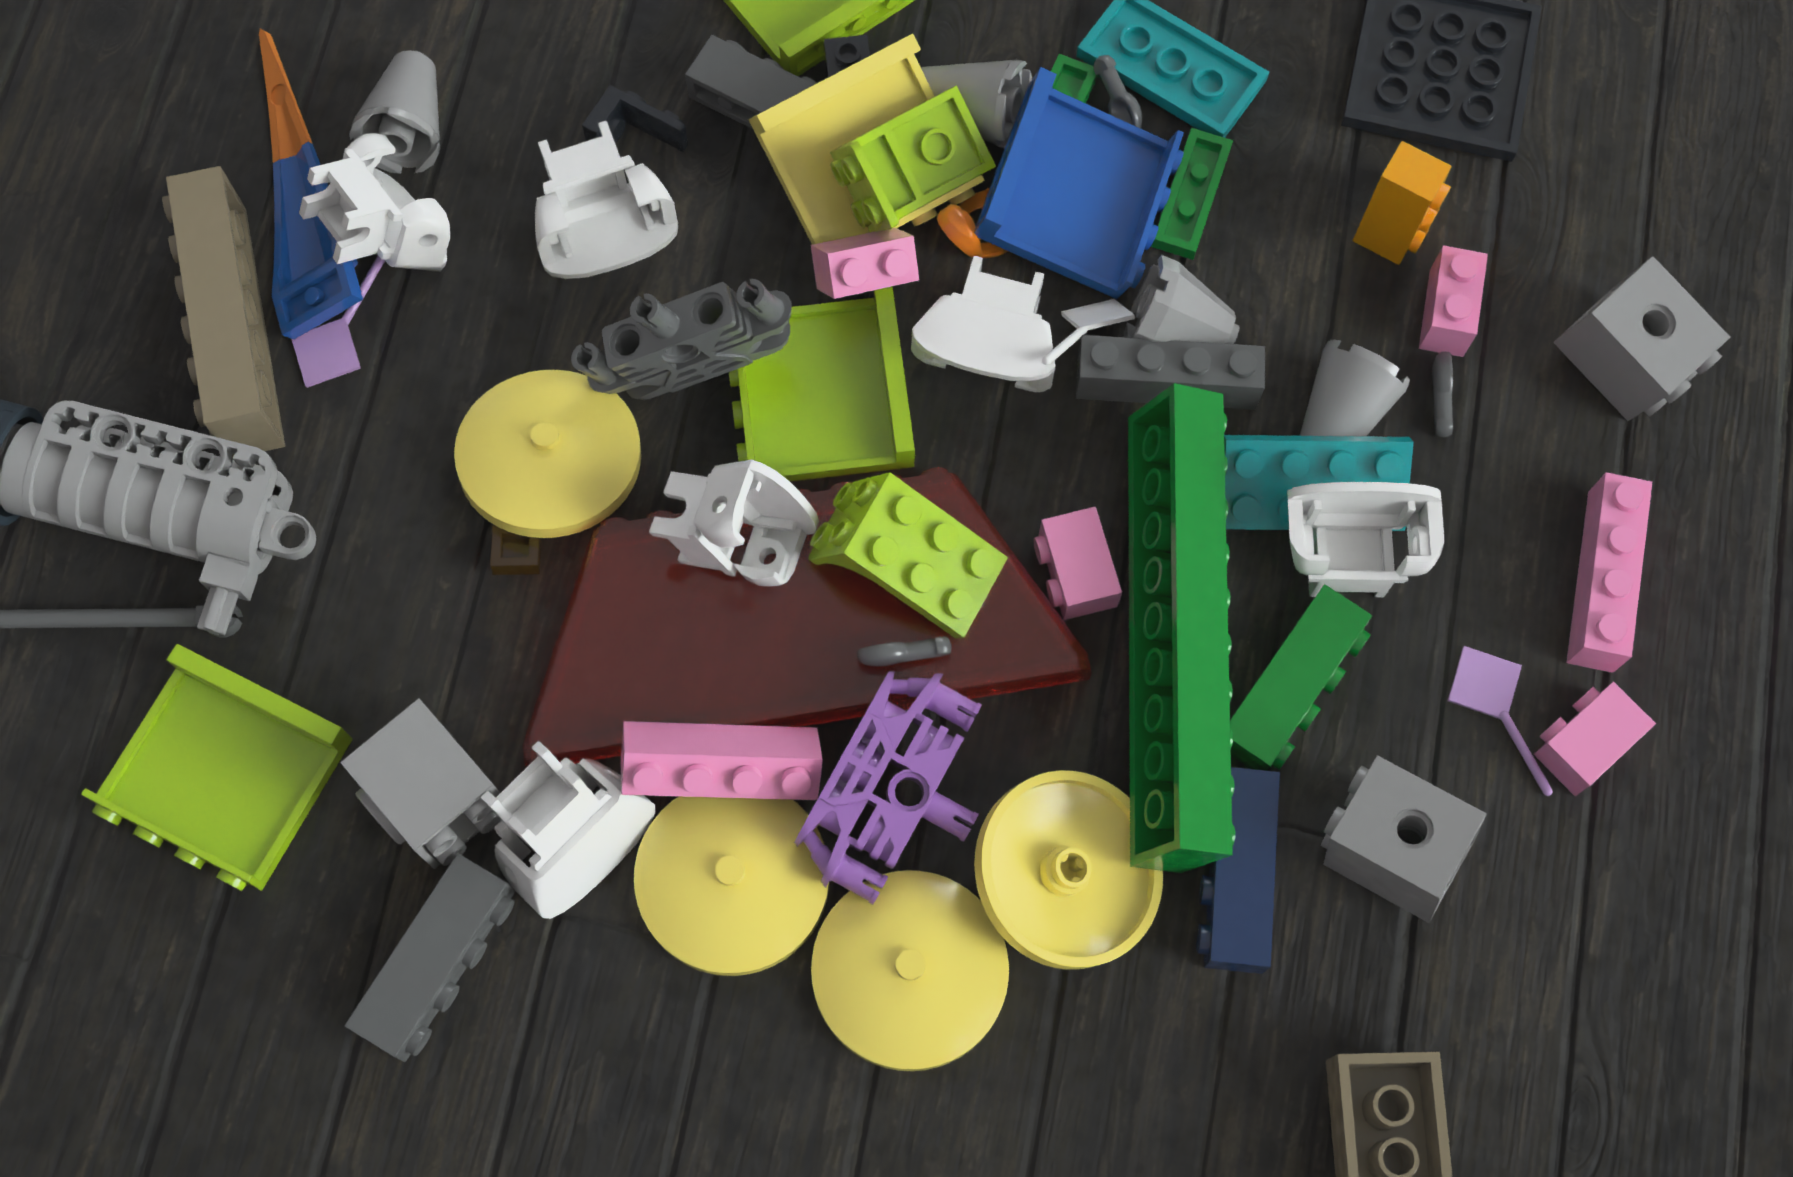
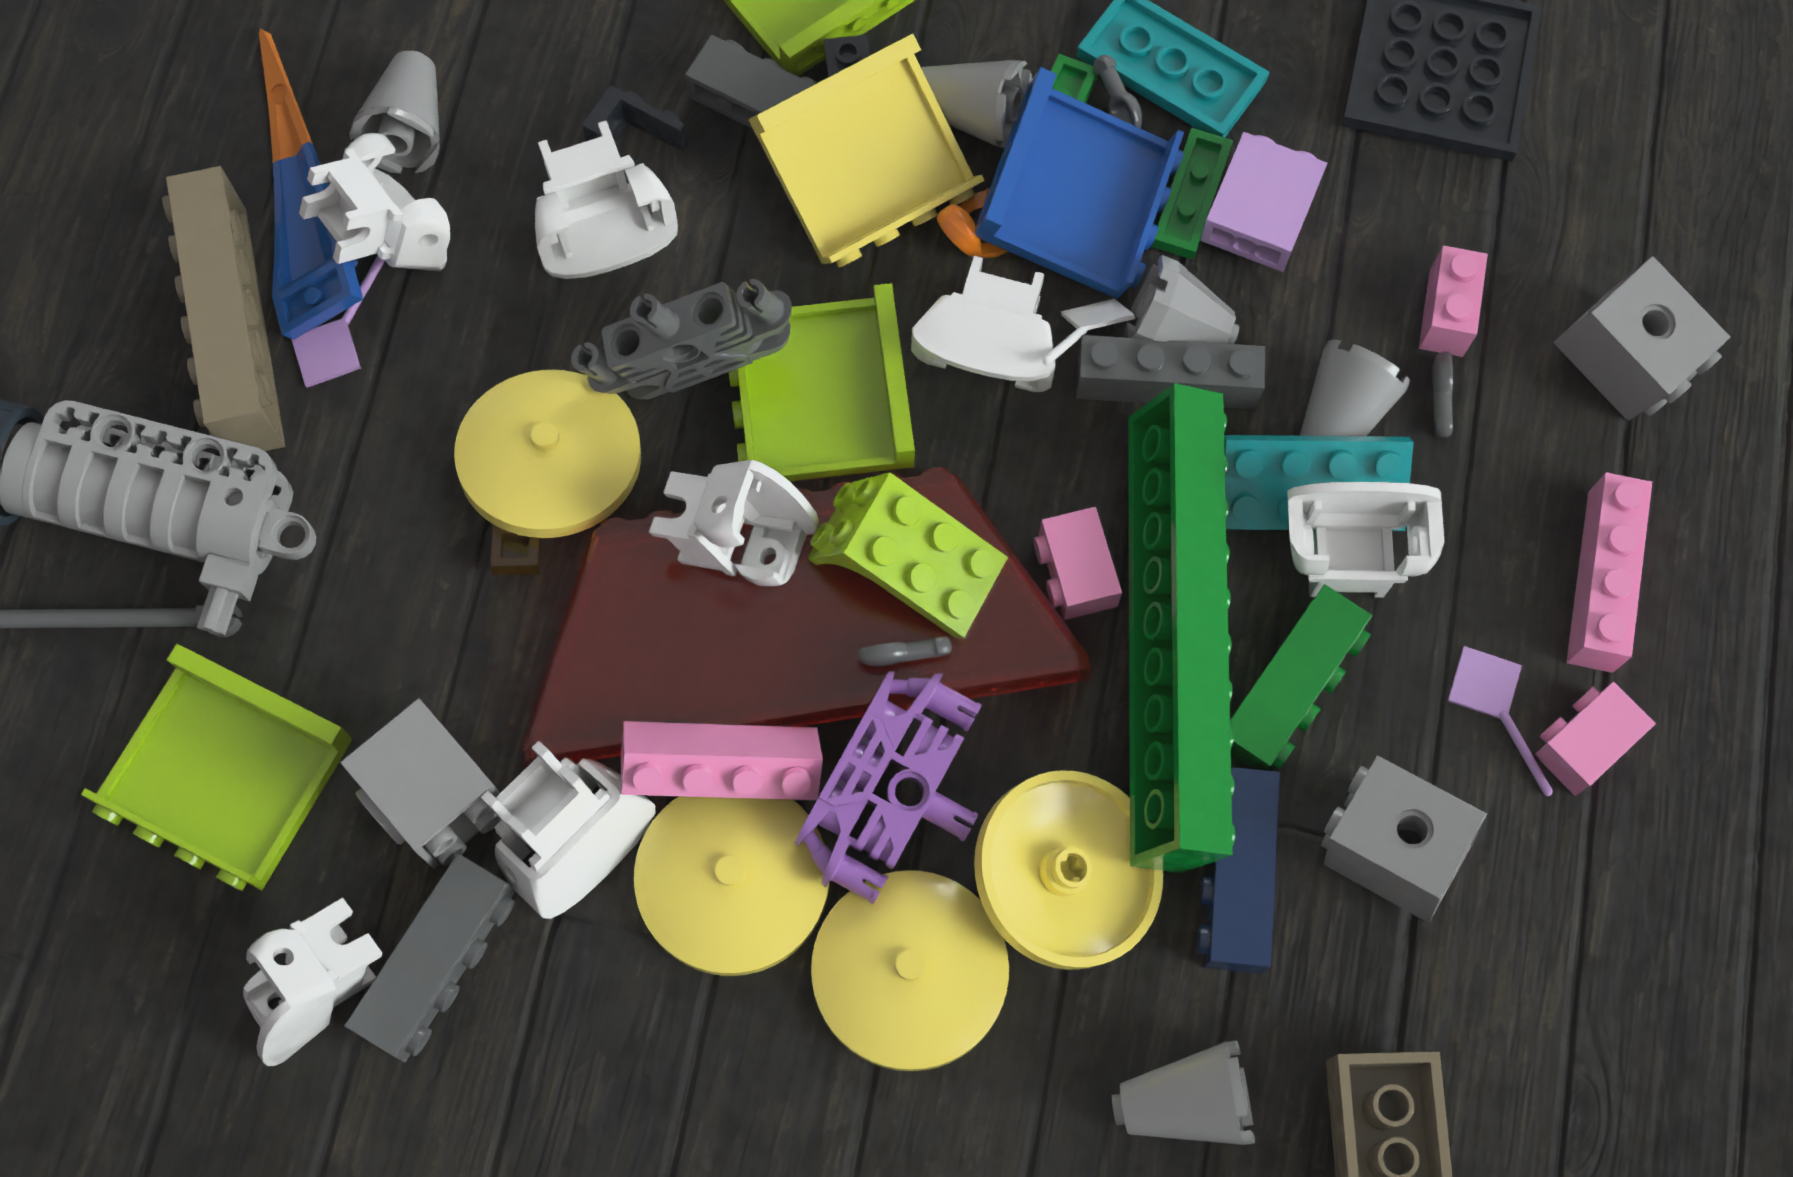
bright pink brick [811,227,919,299] -> none
lime bracket [830,85,996,232] -> none
light orange wedge [1352,141,1452,265] -> none
none -> white piece [243,898,382,1066]
none -> light grey cone [1112,1040,1255,1145]
none -> lavender brick [1200,132,1327,272]

